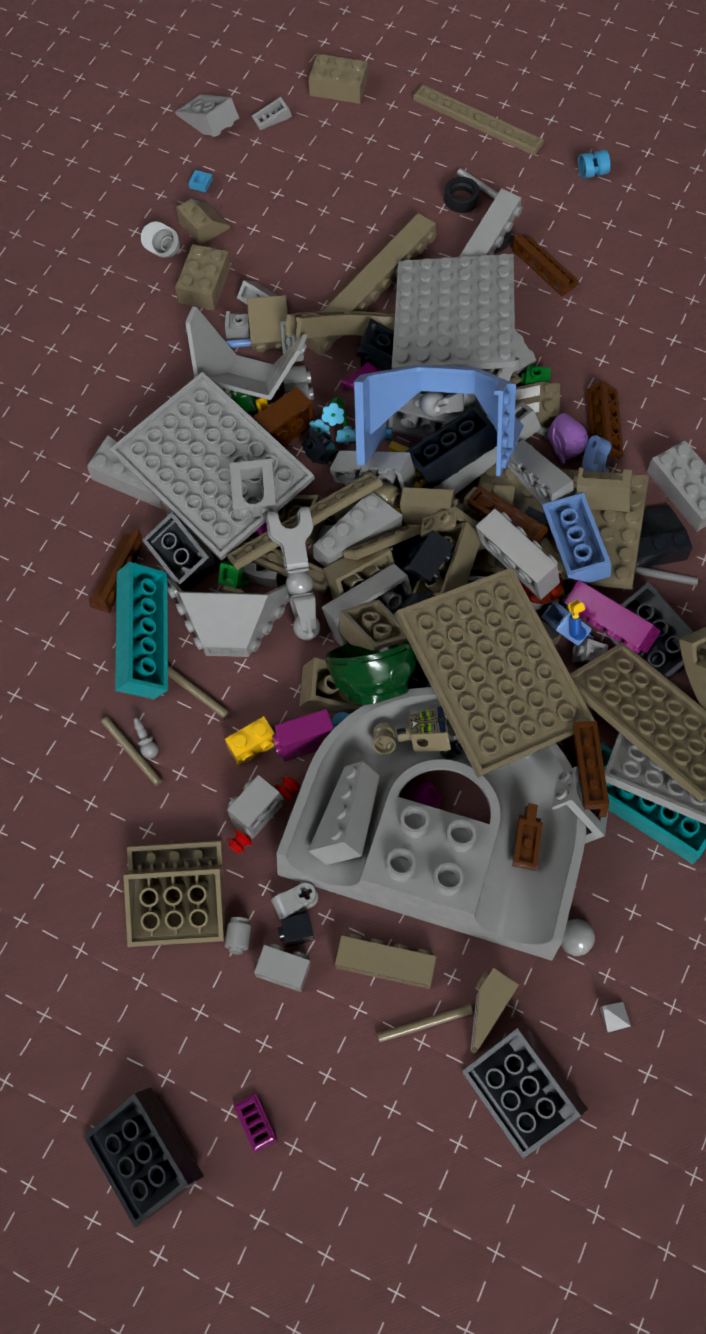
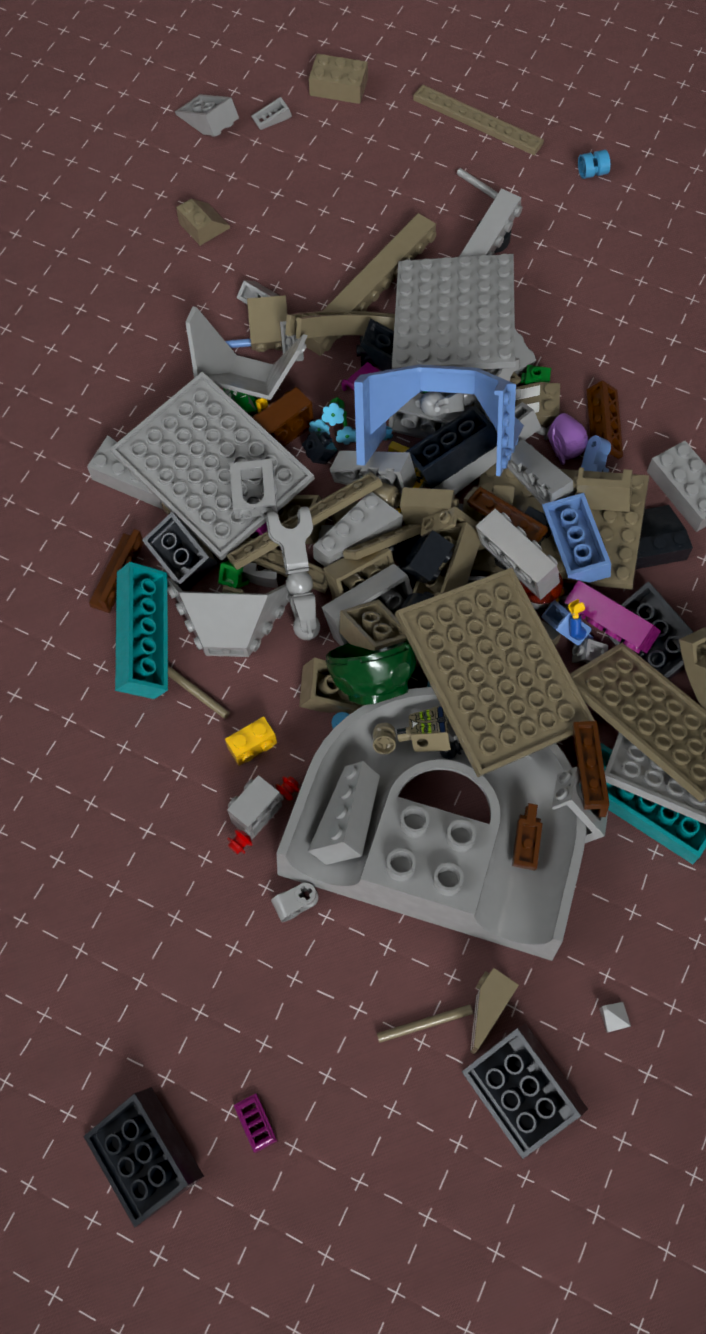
dark tan bar [101,717,163,786] -> none
dark tan slope [123,839,225,947] -> none
light grey bar [134,718,158,759] -> none
light grey piece [141,221,181,258] -> none
dark tan brick [175,244,231,310] -> none
dark azure plate [189,170,213,193] -> none
light grey brick [224,917,251,954] -> none
light grey brick [225,311,250,339] -> none
light grey brick [254,944,311,992] -> none
magenta brick [272,709,334,762] -> none
black brick [278,913,315,947] -> none
light grey brick [283,365,314,400] -> none
dark tan brick [335,934,436,989] -> none
magenta panel [404,781,442,809] -> none
black tyre [444,177,479,213] -> none
reddish brown fence [512,234,579,297] -> none
light grey hair [561,919,595,956] -> none
light grey bar [635,567,698,586] -> none

